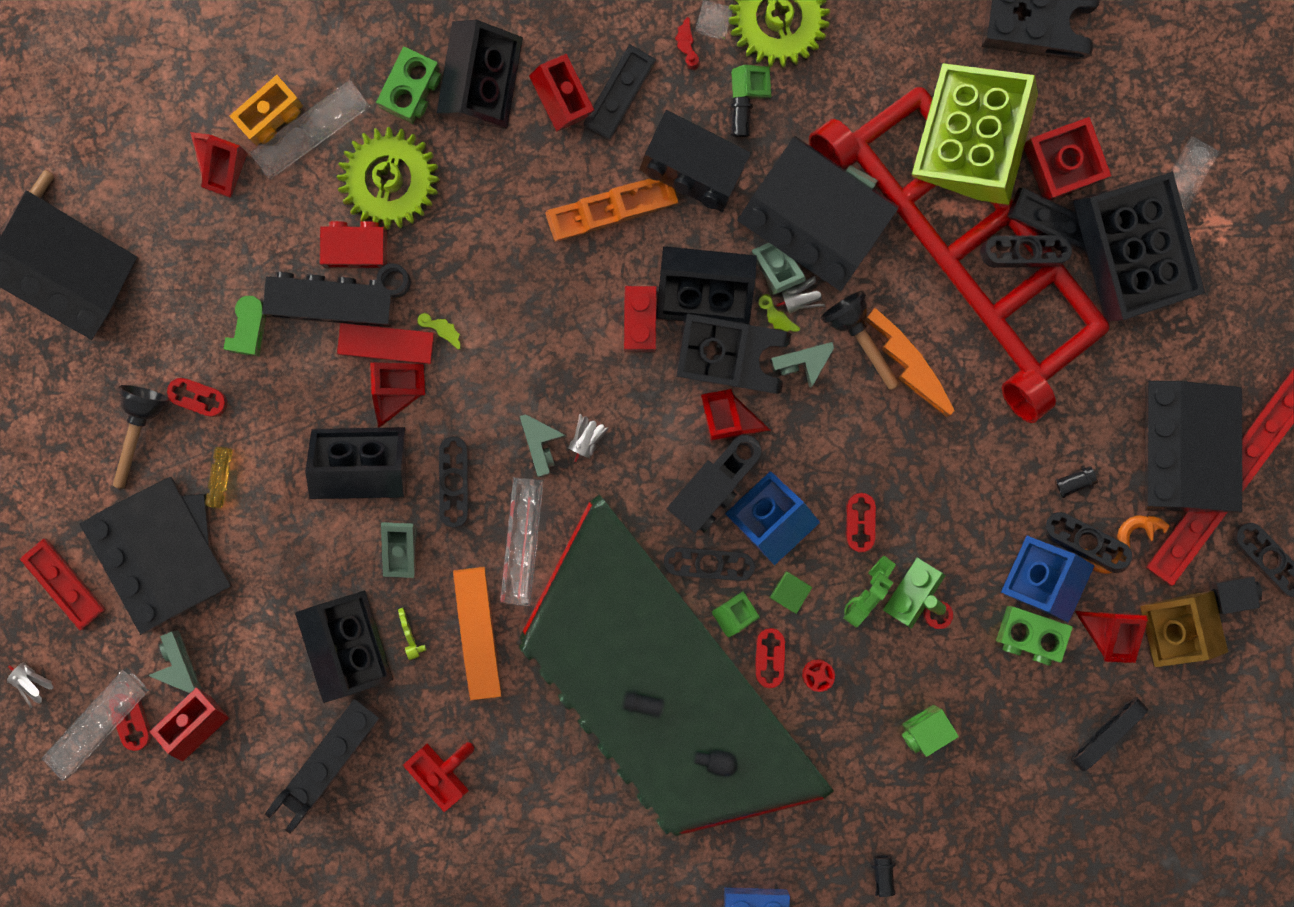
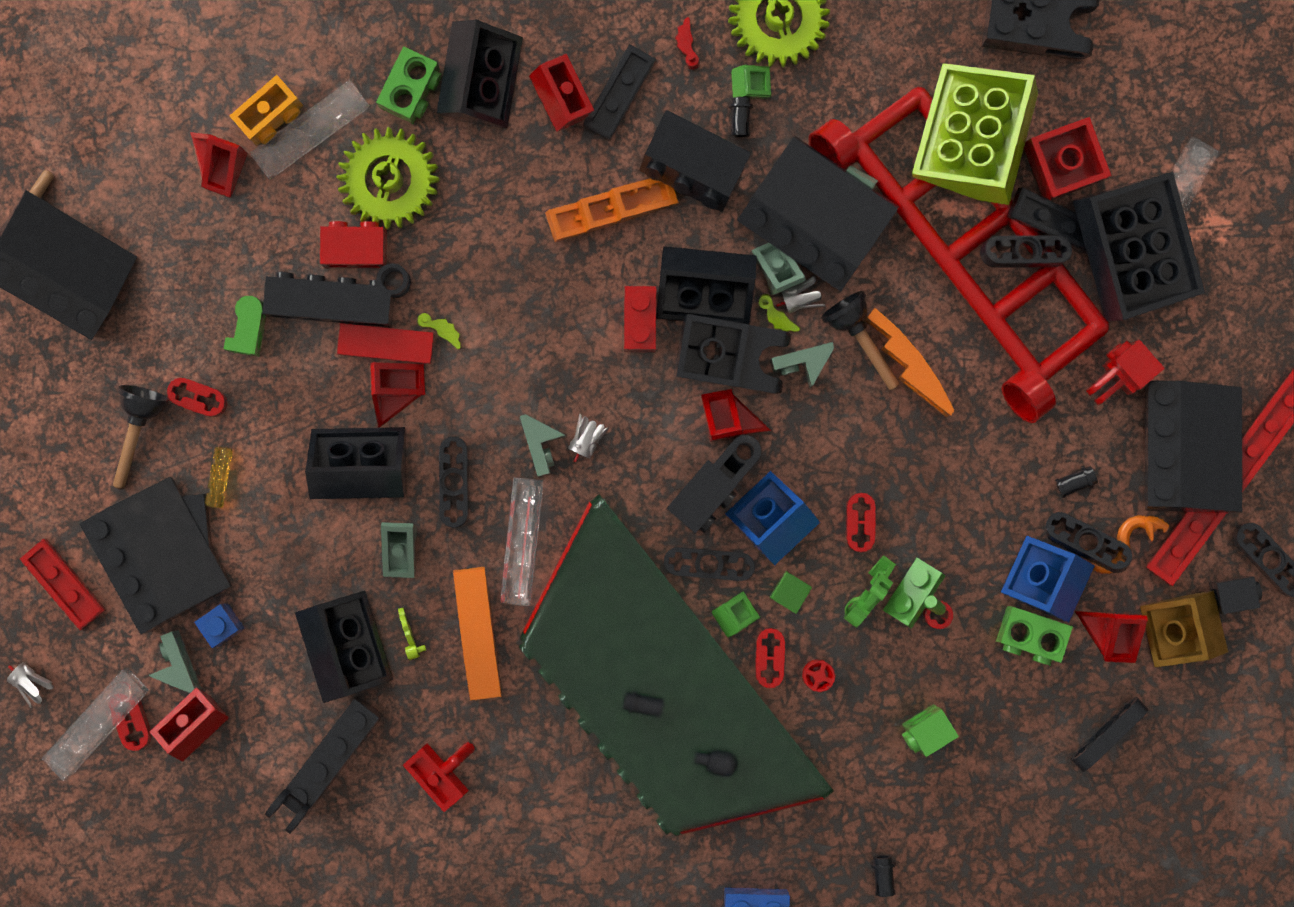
clear plate [695,0,733,40] -> none
none -> blue brick [194,603,245,648]
none -> red brick [1086,339,1165,405]

